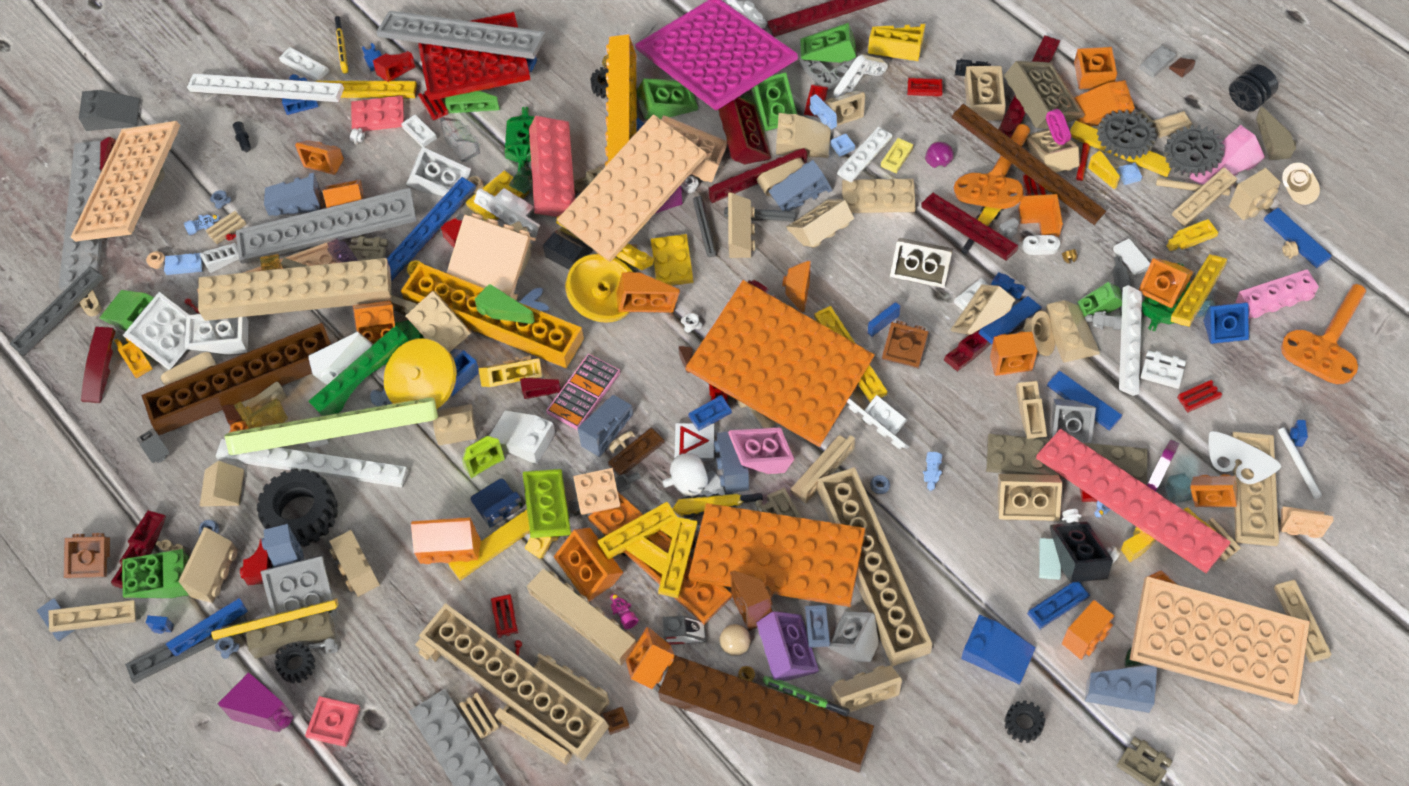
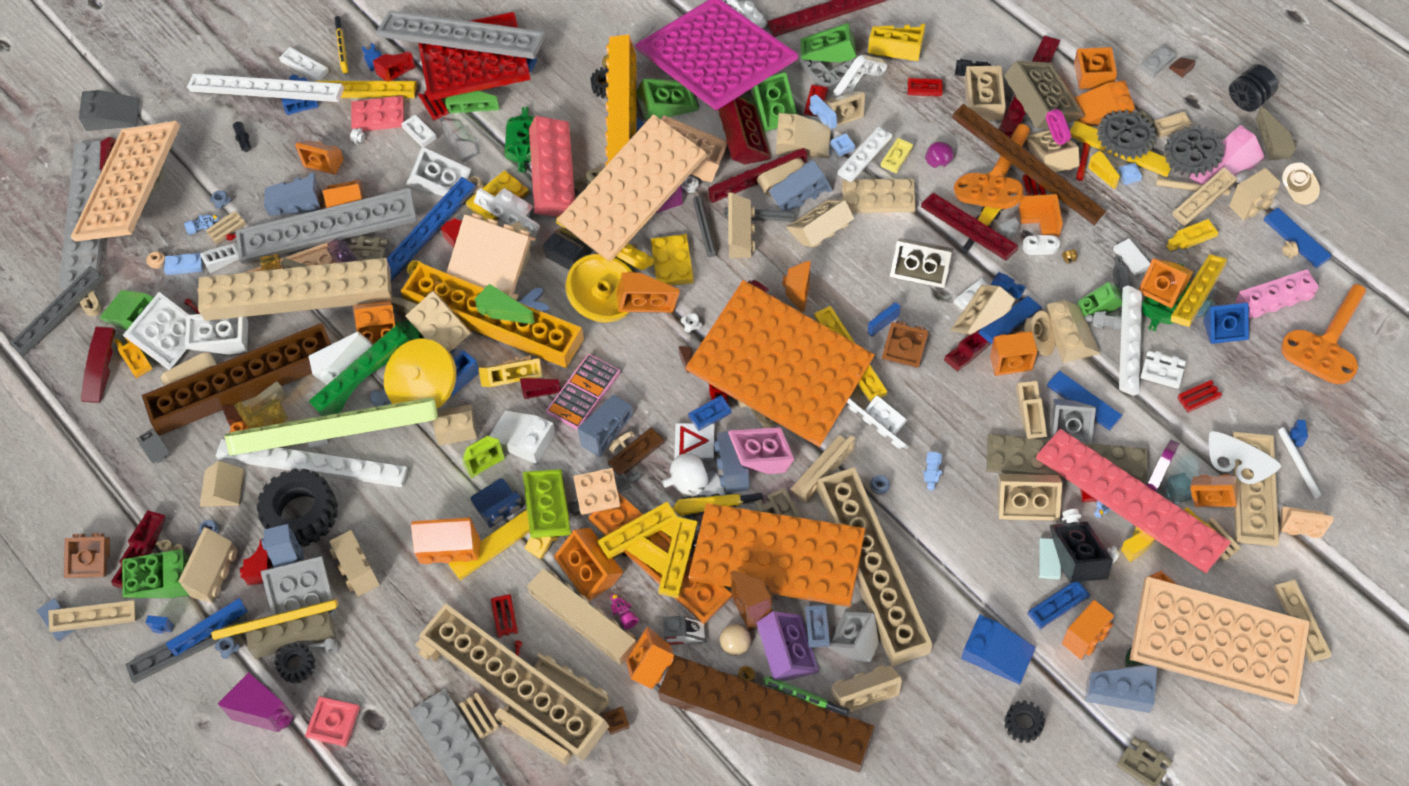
clear green slope [509,166,533,194] -> none

